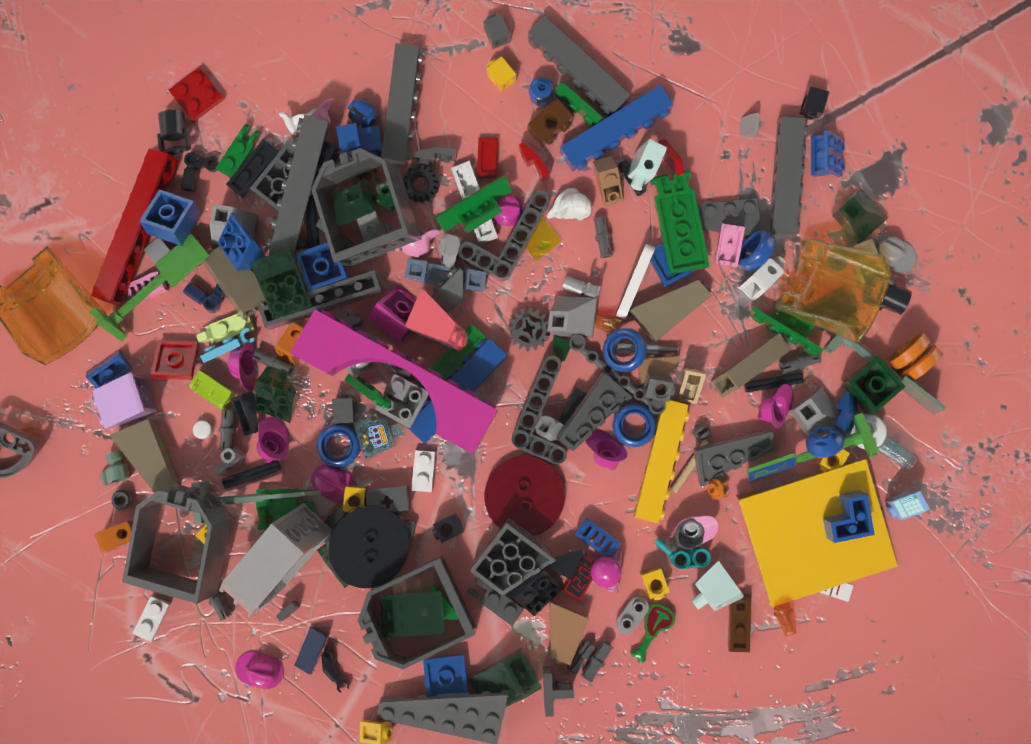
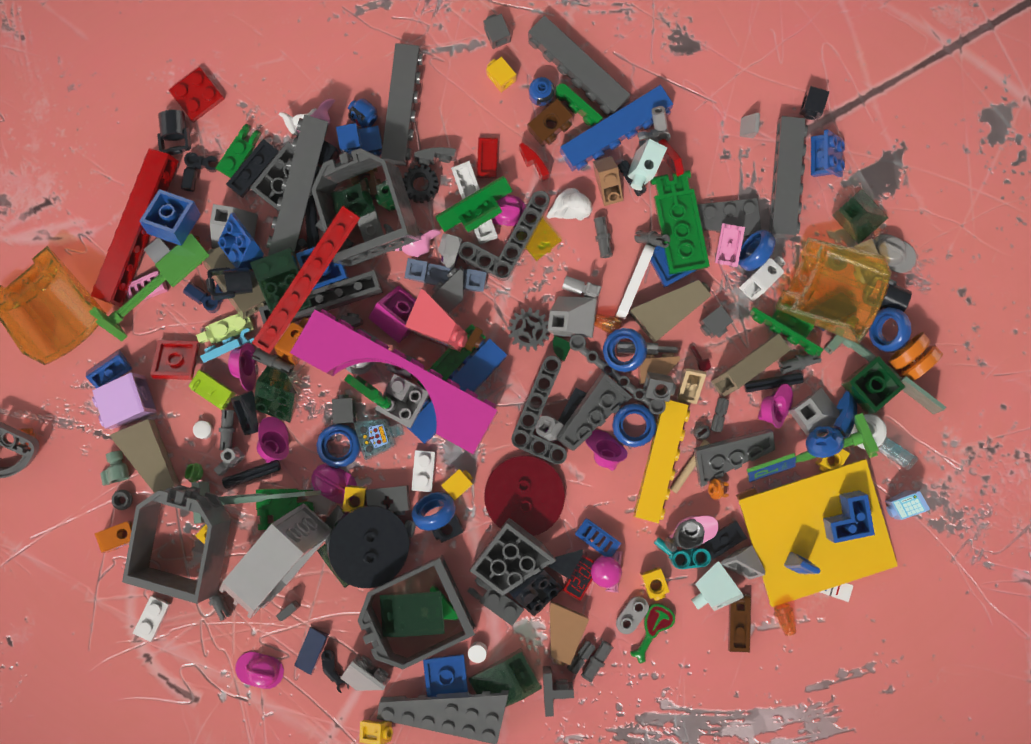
none -> bright green plate [185,463,203,483]
none -> black piece [206,267,253,300]
none -> red plate [252,206,360,354]
none -> light grey slope [341,655,390,691]
none -> blue wheel [412,492,456,531]
none -> yellow brick [441,469,473,500]
none -> reddish brown plate [464,327,484,352]
none -> white piece [468,642,488,663]
none -> dark grey pin [634,230,670,248]
none -> light grey bar [637,106,671,147]
none -> dark red hand [690,346,711,371]
none -> dark grey brick [699,306,733,338]
none -> black plate [702,521,747,560]
none -> dark grey piece [711,398,729,432]
none -> light grey slope [721,545,765,579]
none -> slope [784,552,821,574]
none -> blue wheel [869,307,912,352]

